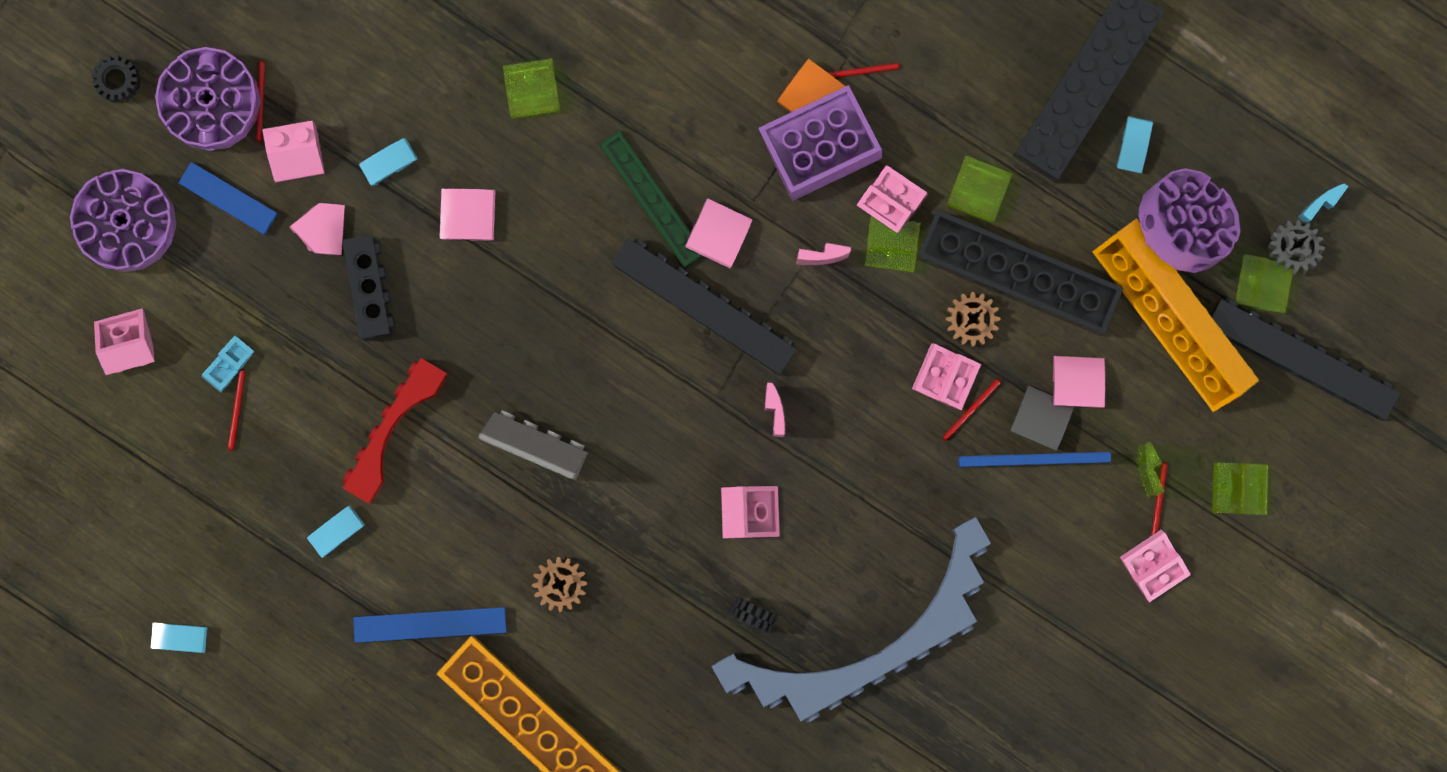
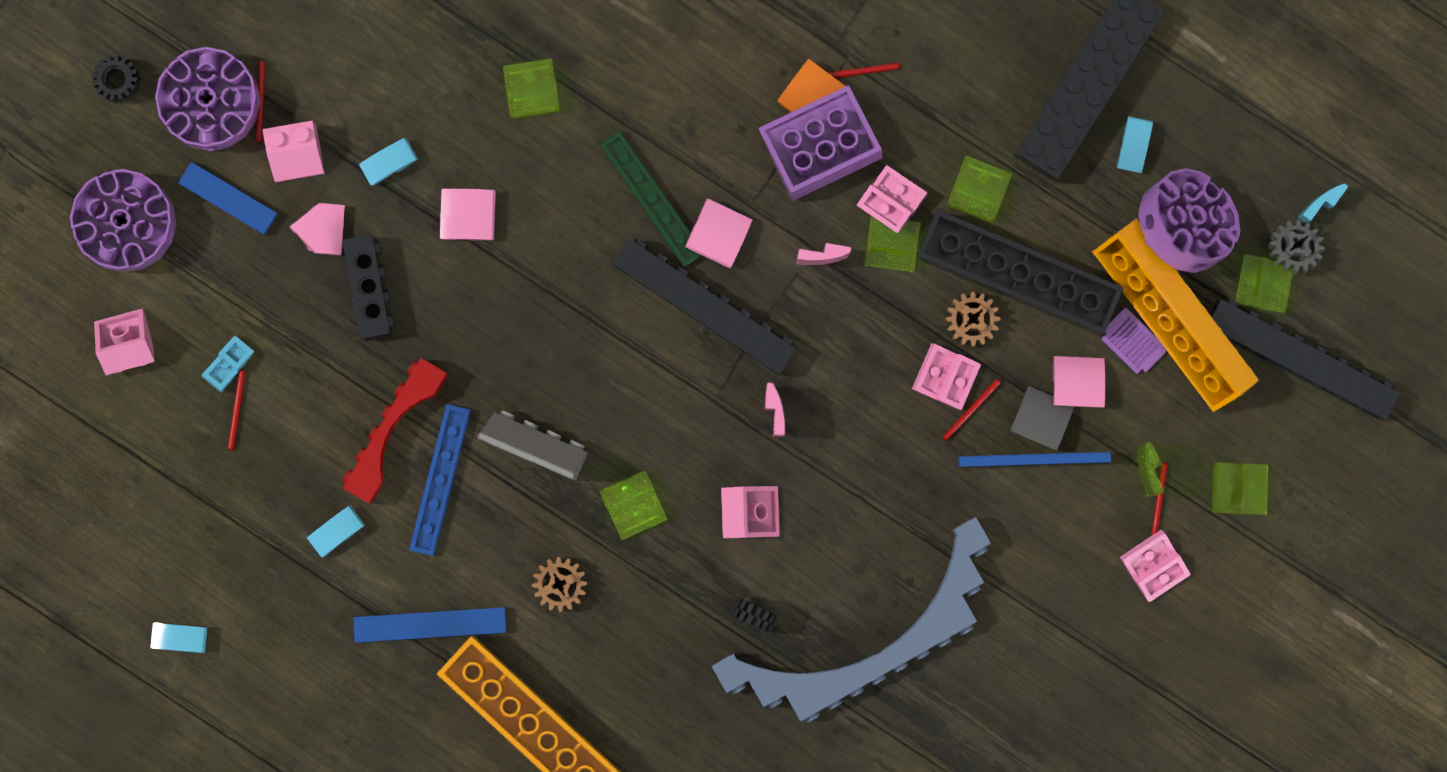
none -> blue tile [409,404,471,556]
none -> clear neon green slope [600,470,668,540]
none -> medium lavender window [1101,307,1167,374]

